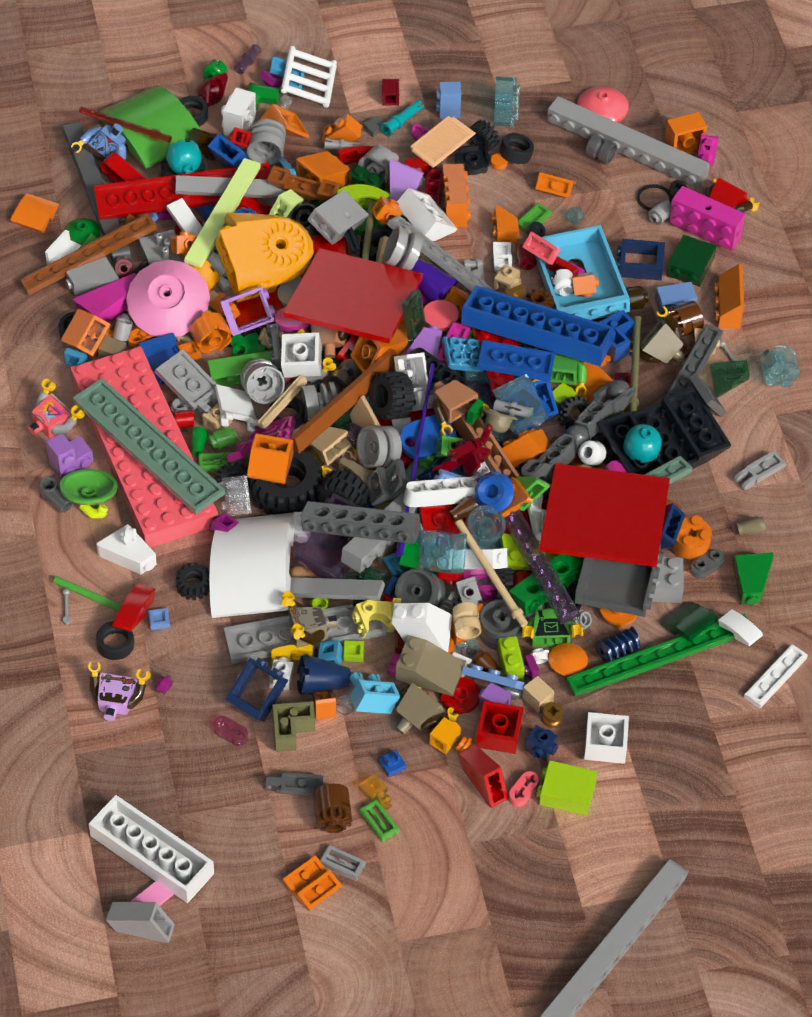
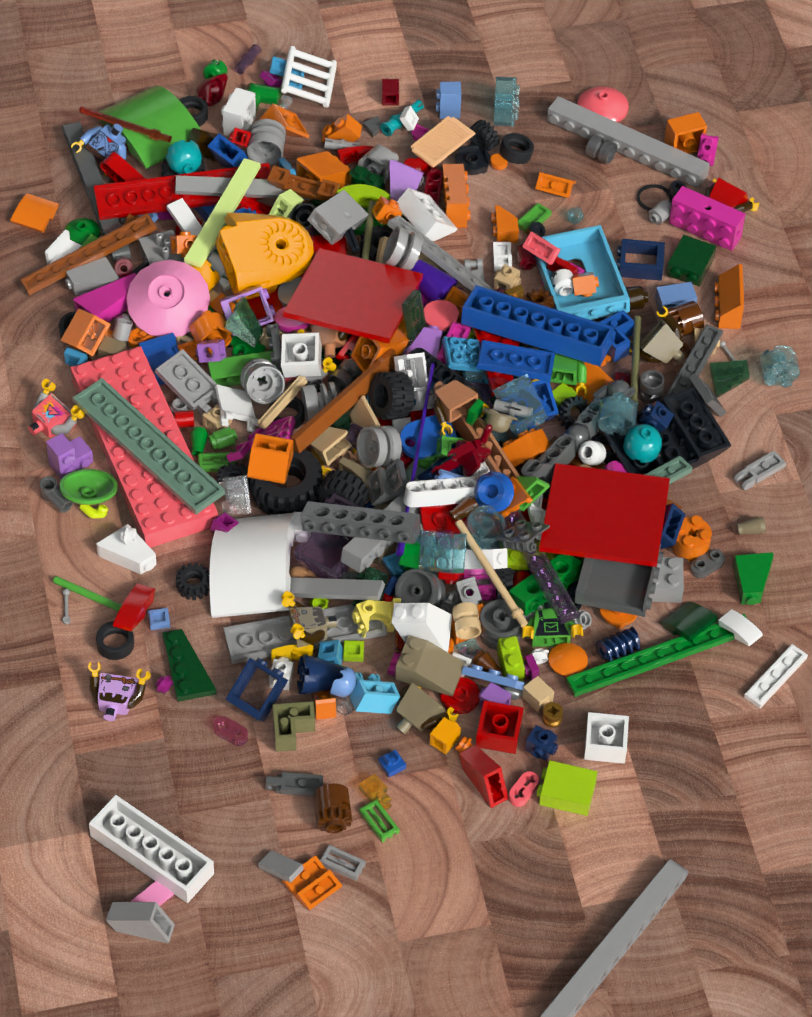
none -> dark green wing [162,629,217,702]
none -> medium lavender brick [196,339,227,363]
none -> clear green slope [224,296,263,348]
none -> light grey tile [258,850,304,883]
none -> medium blue hair [330,667,356,697]
none -> white plate [400,106,419,131]
none -> dark grey hinge [496,520,550,552]
none -> clear light blue brick [598,392,638,435]
none -> flat silver wheel [638,370,665,404]
none -> dark blue brick [640,401,674,432]

